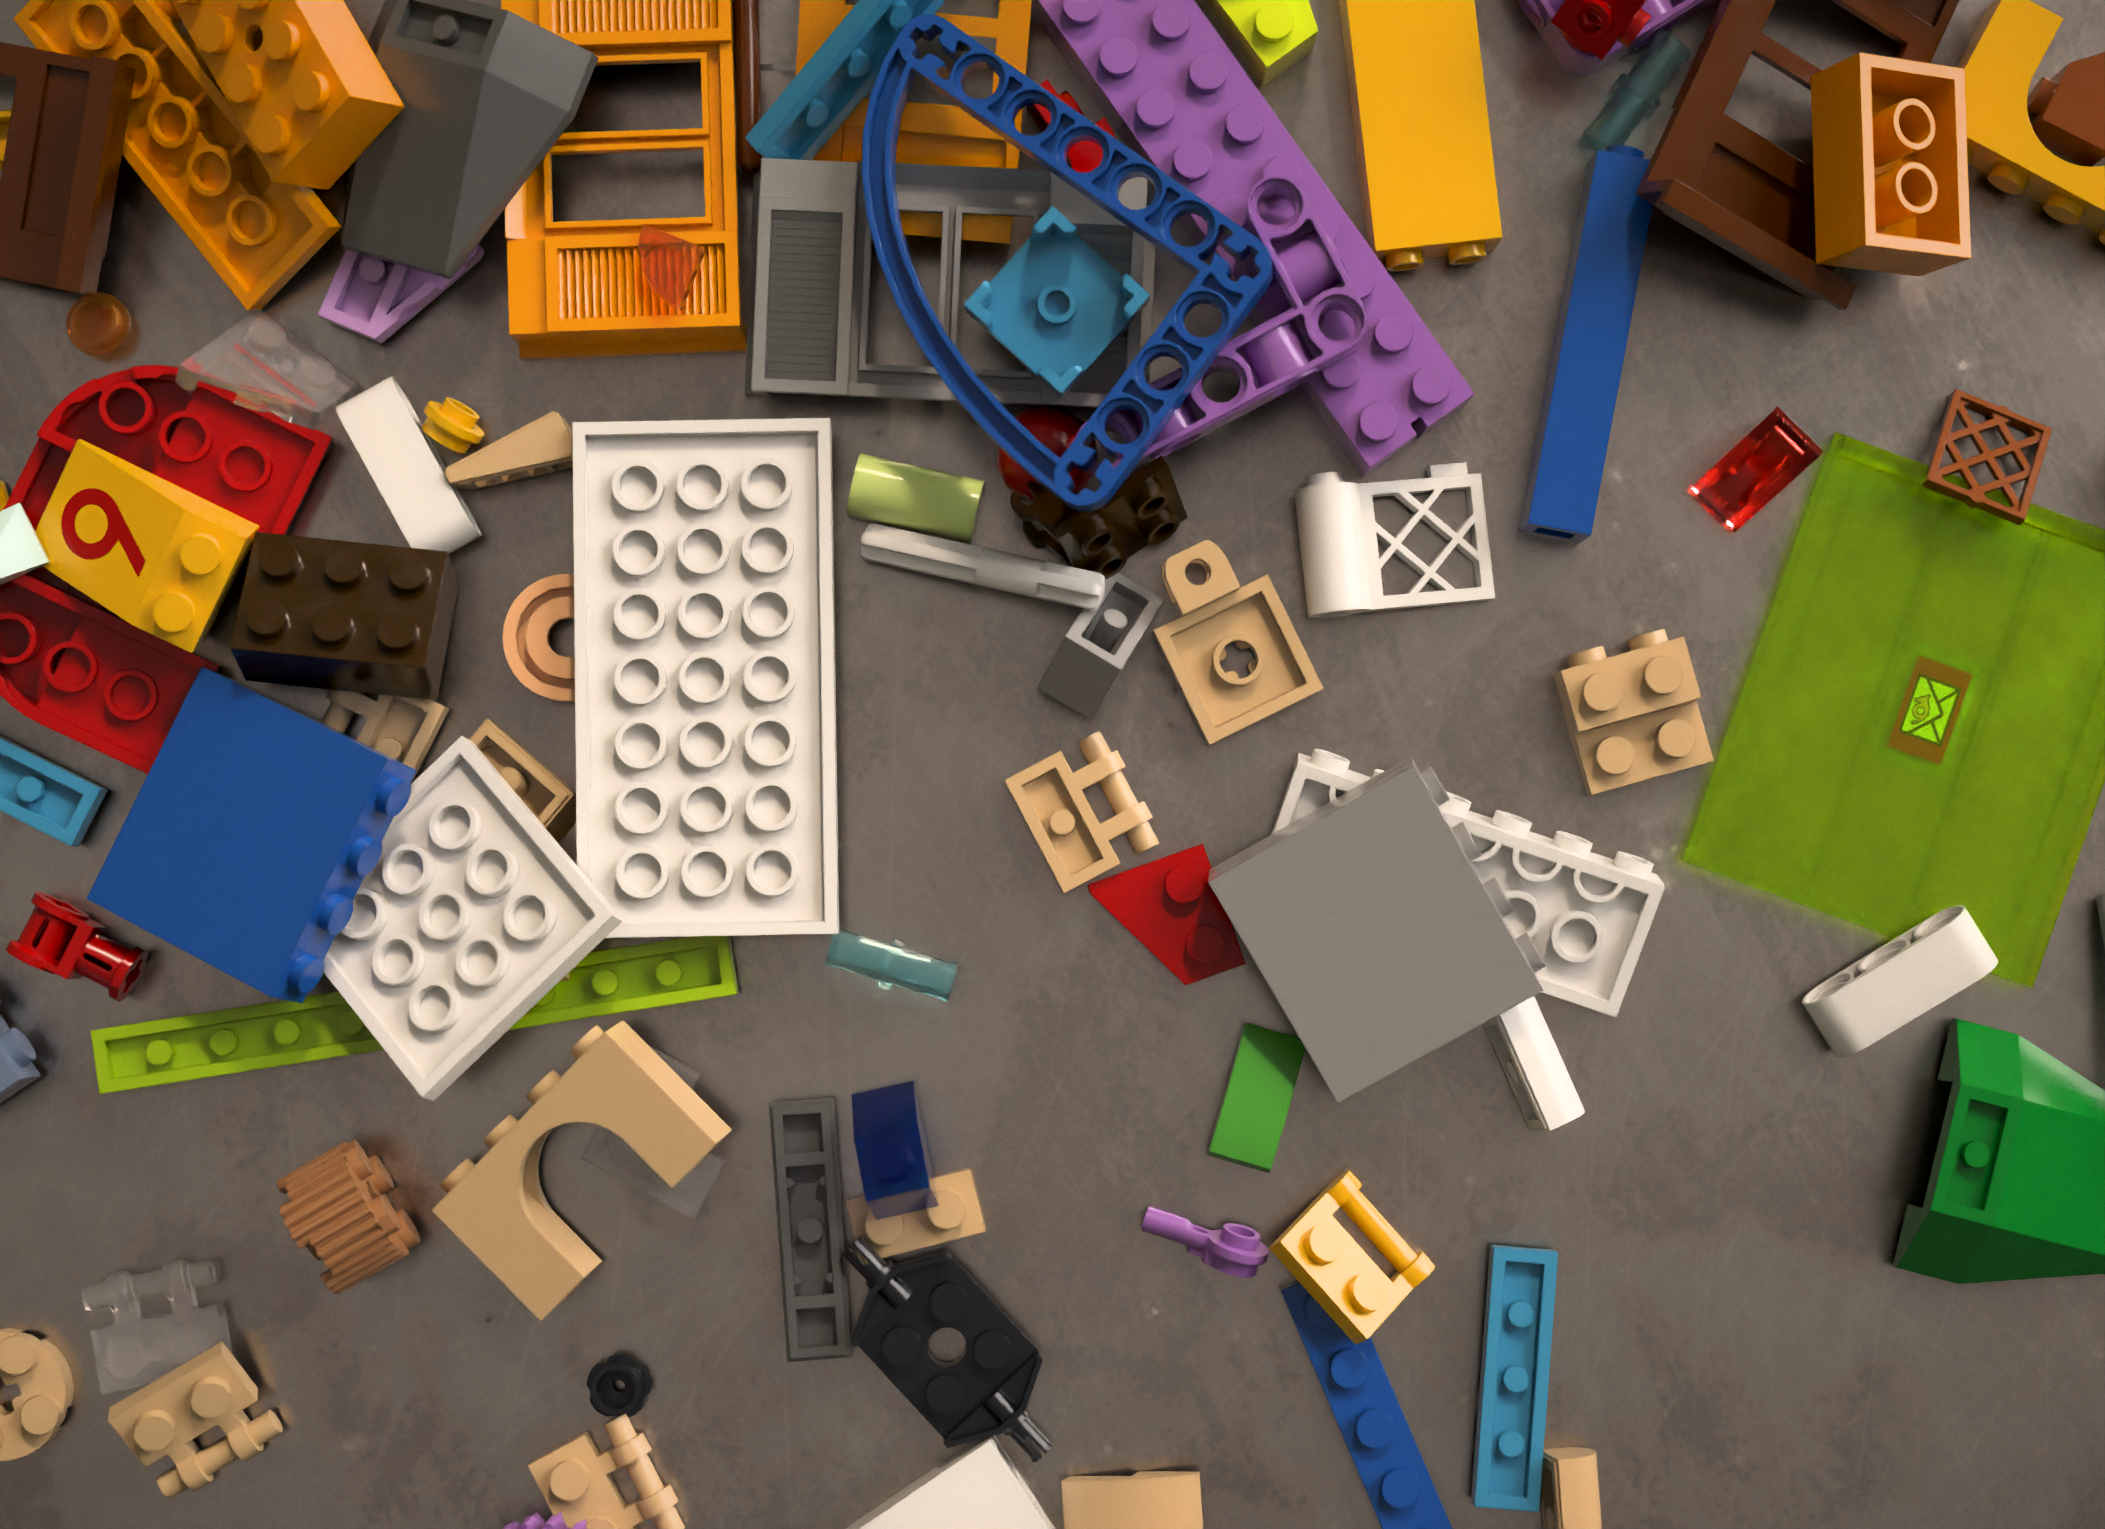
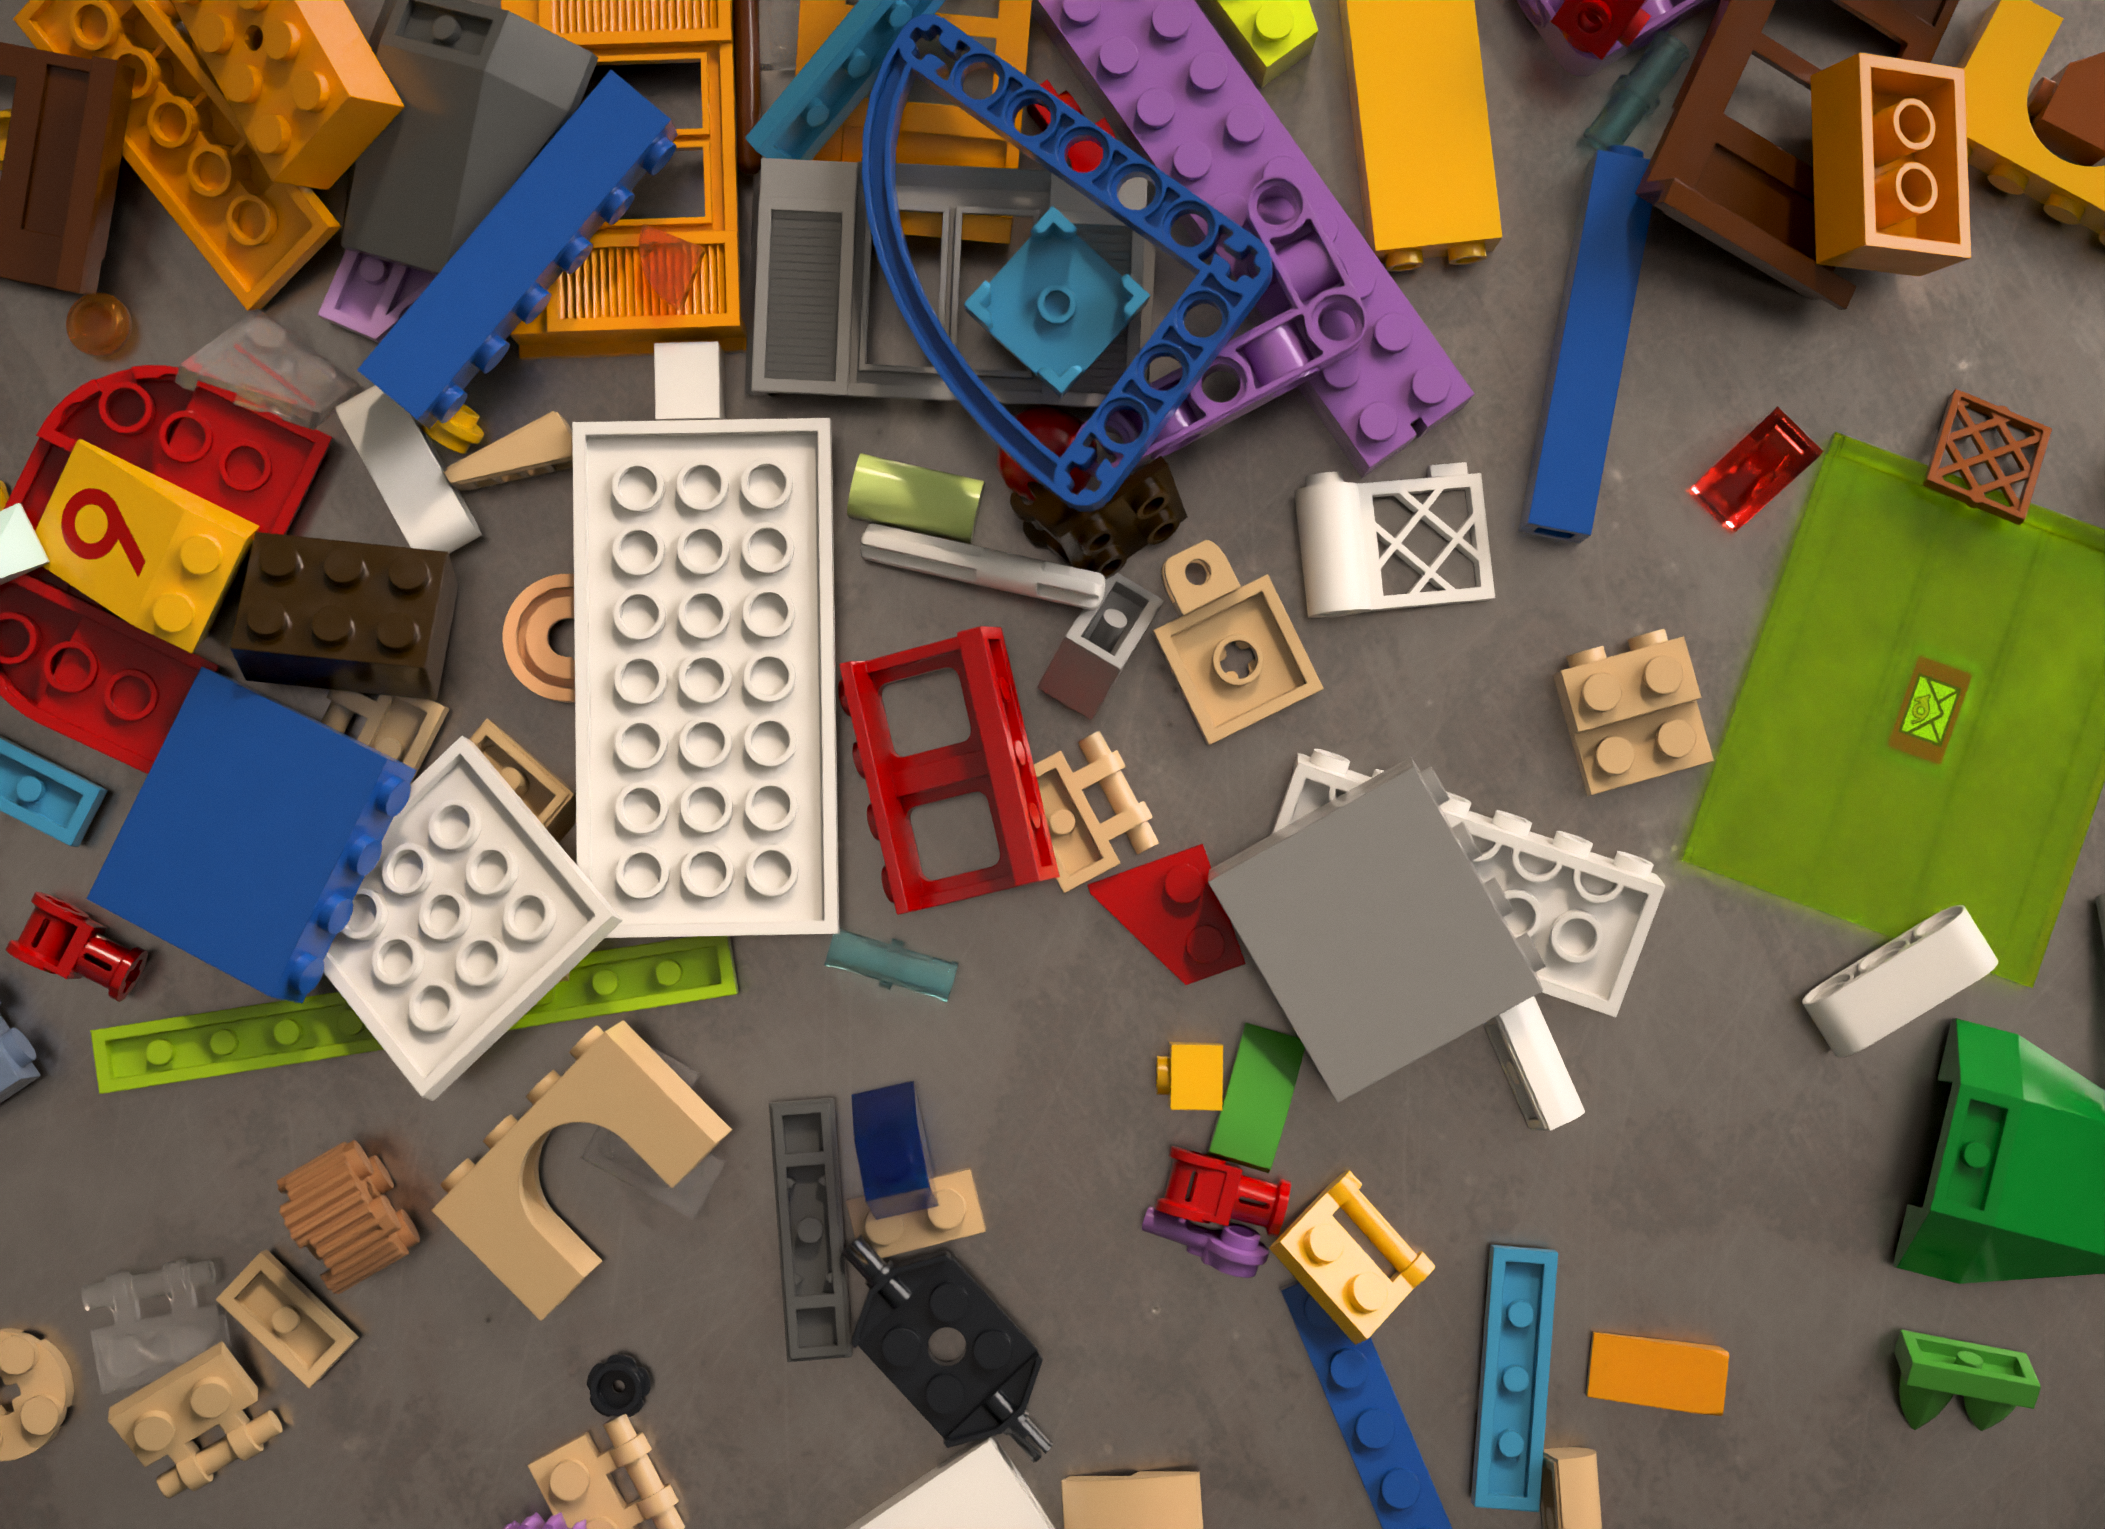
none -> tan plate [216,1249,359,1388]
none -> blue brick [357,70,678,429]
none -> white brick [654,341,726,421]
none -> red window [838,626,1060,915]
none -> red connector [1154,1146,1291,1237]
none -> yellow plate [1156,1042,1223,1111]
none -> light orange slope [1586,1331,1729,1416]
none -> bright green tile [1894,1330,2041,1431]

